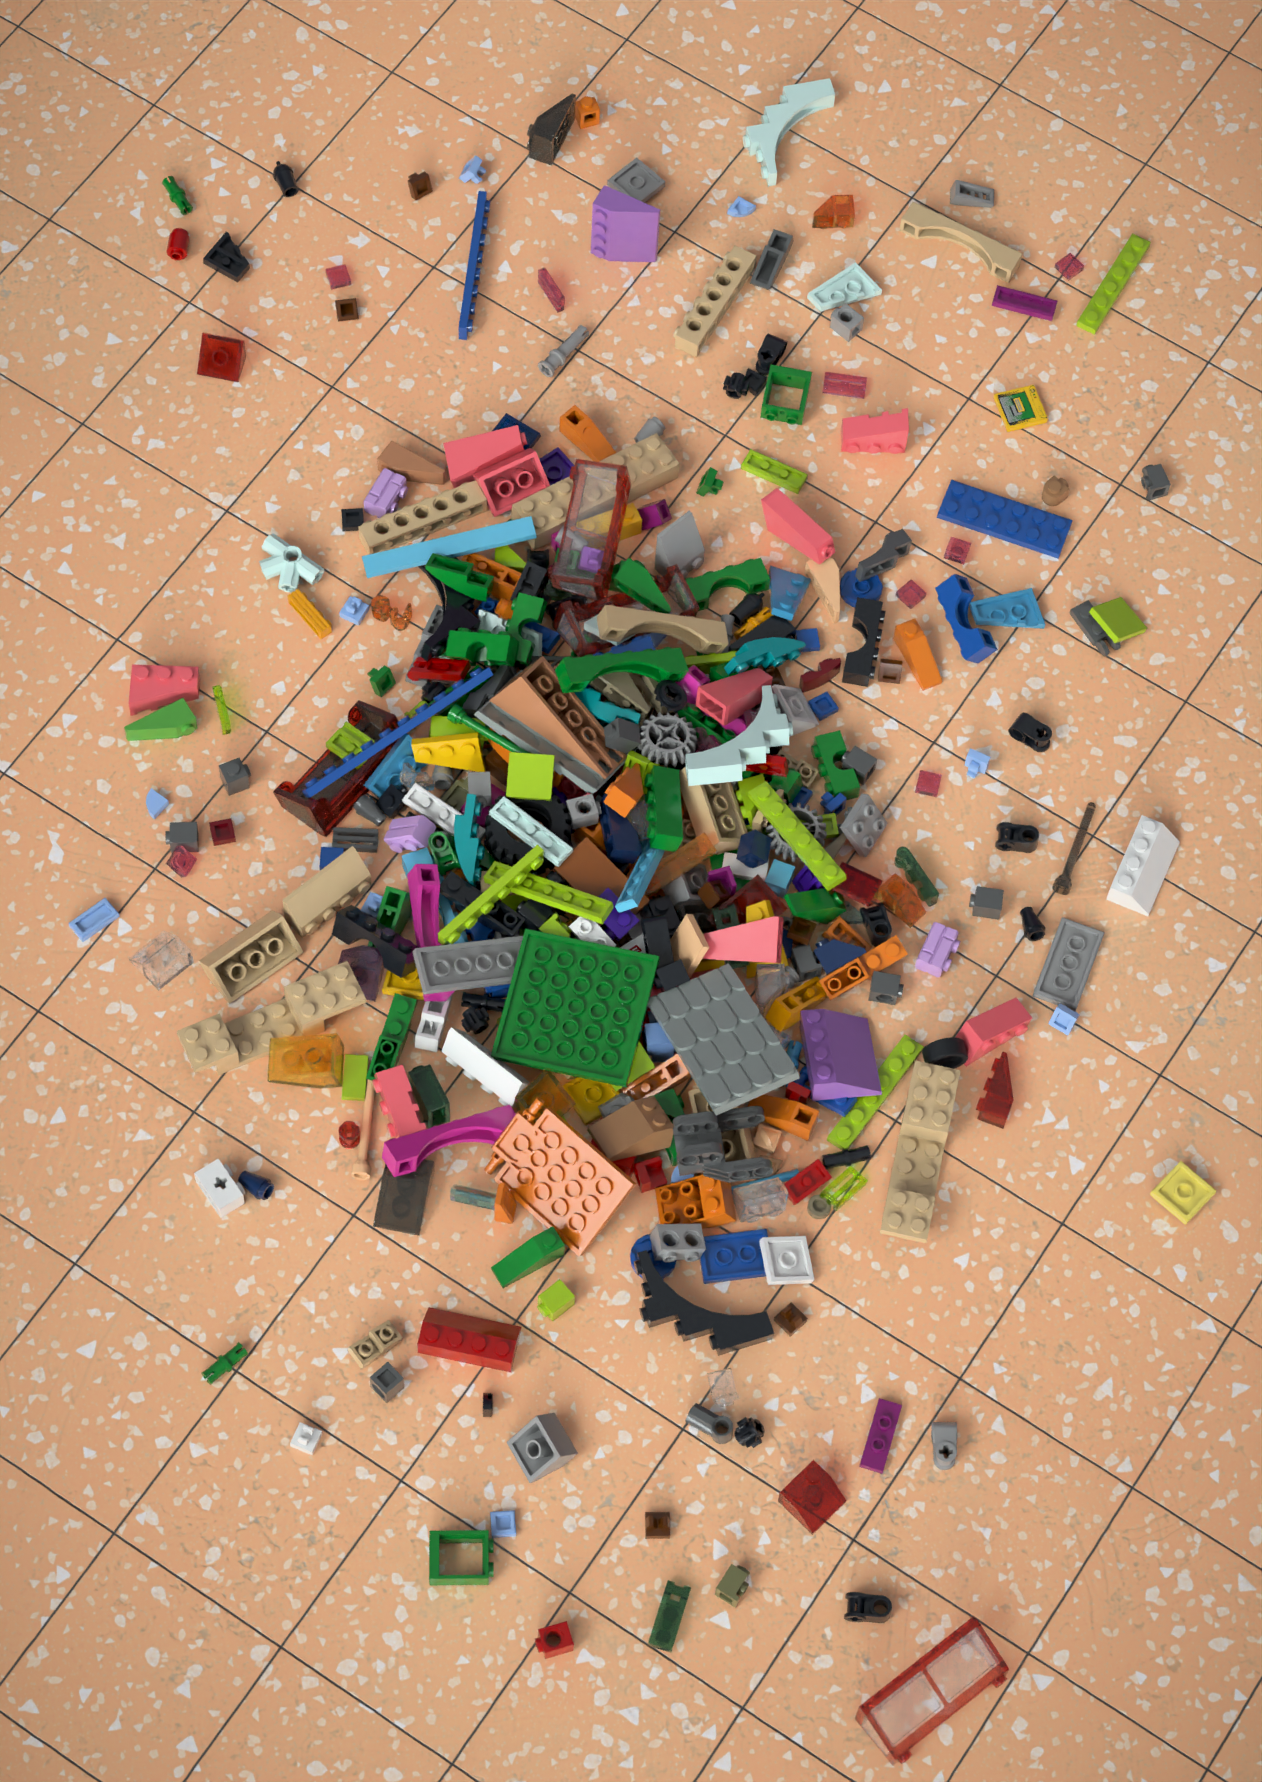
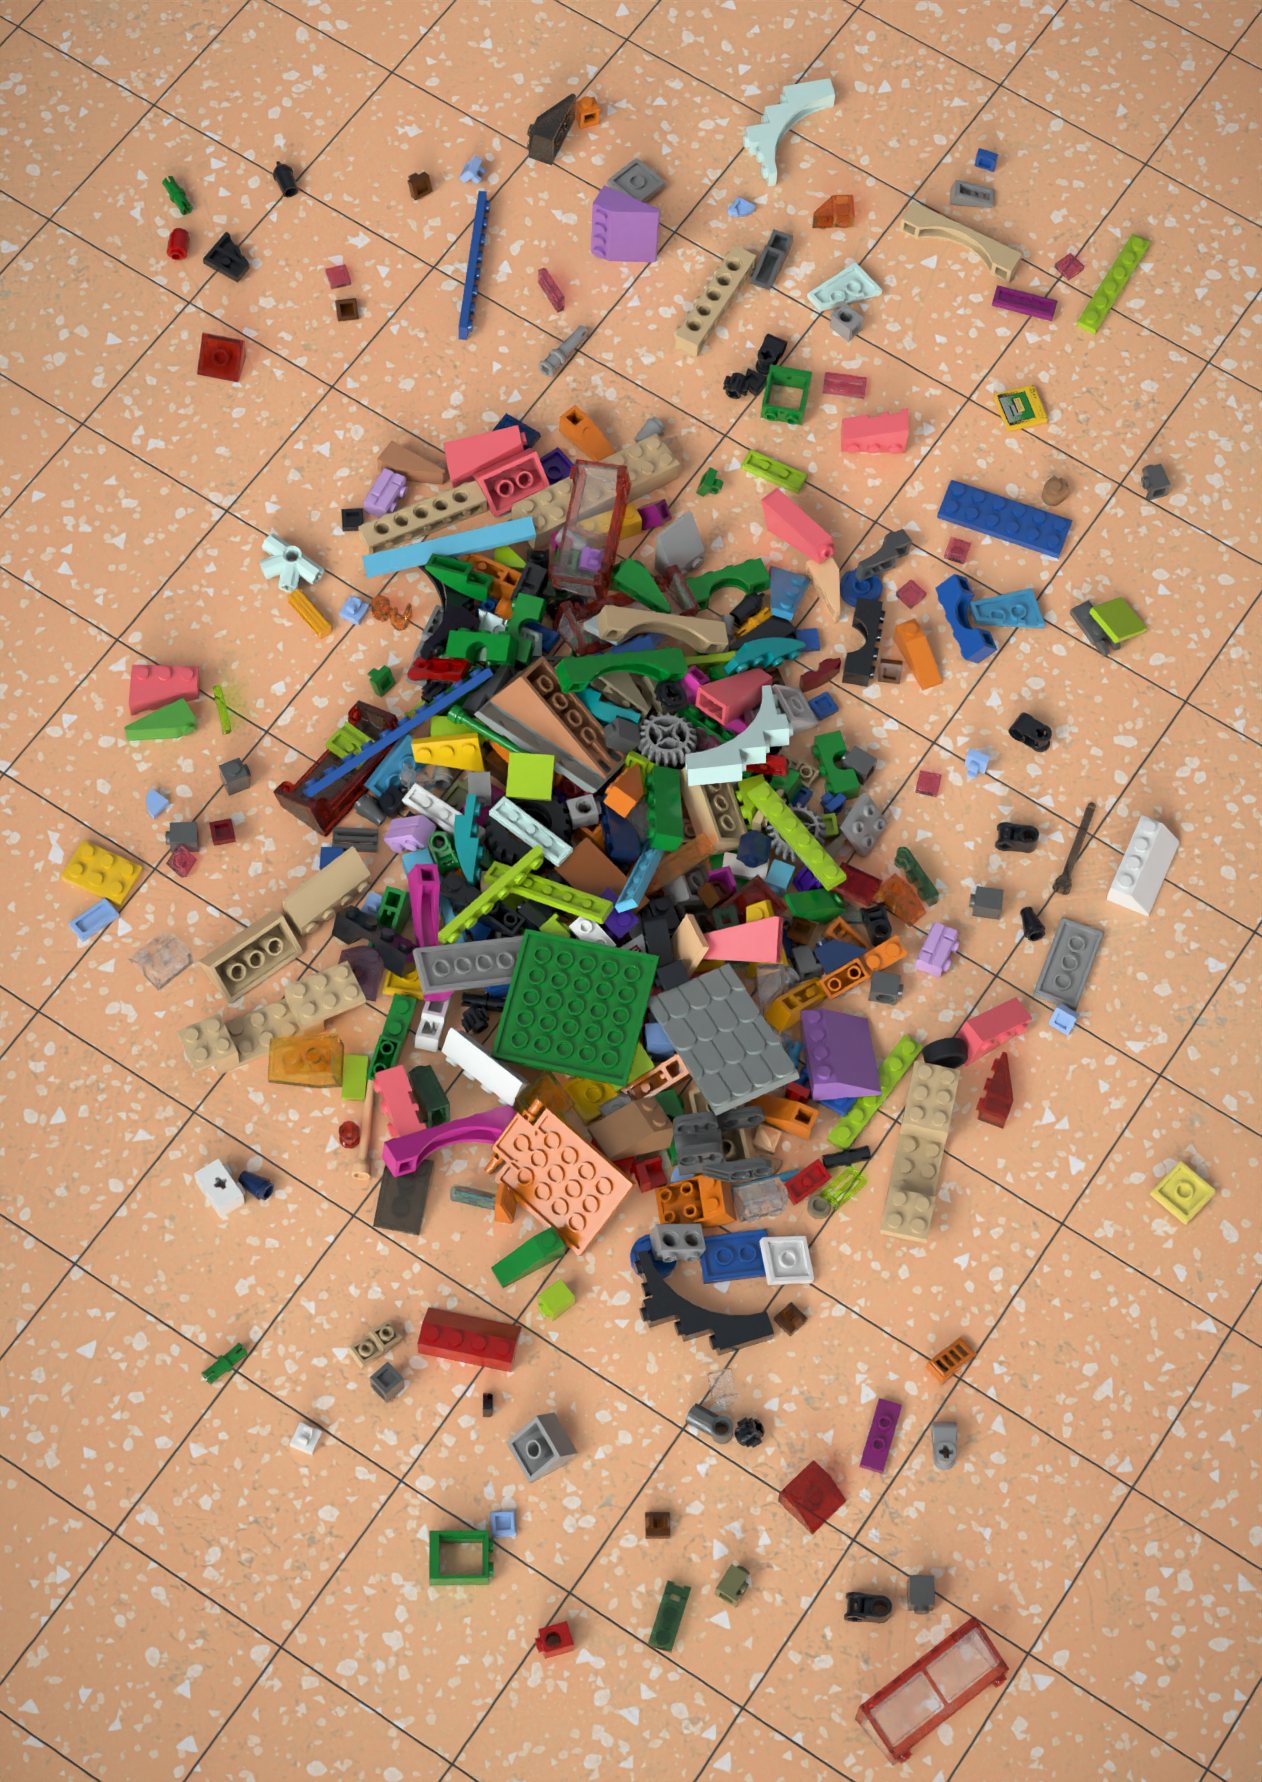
none -> yellow plate [61,840,143,907]
none -> dark grey brick [907,1575,935,1615]
none -> orange slope [926,1336,977,1385]
none -> blue tile [975,148,998,172]

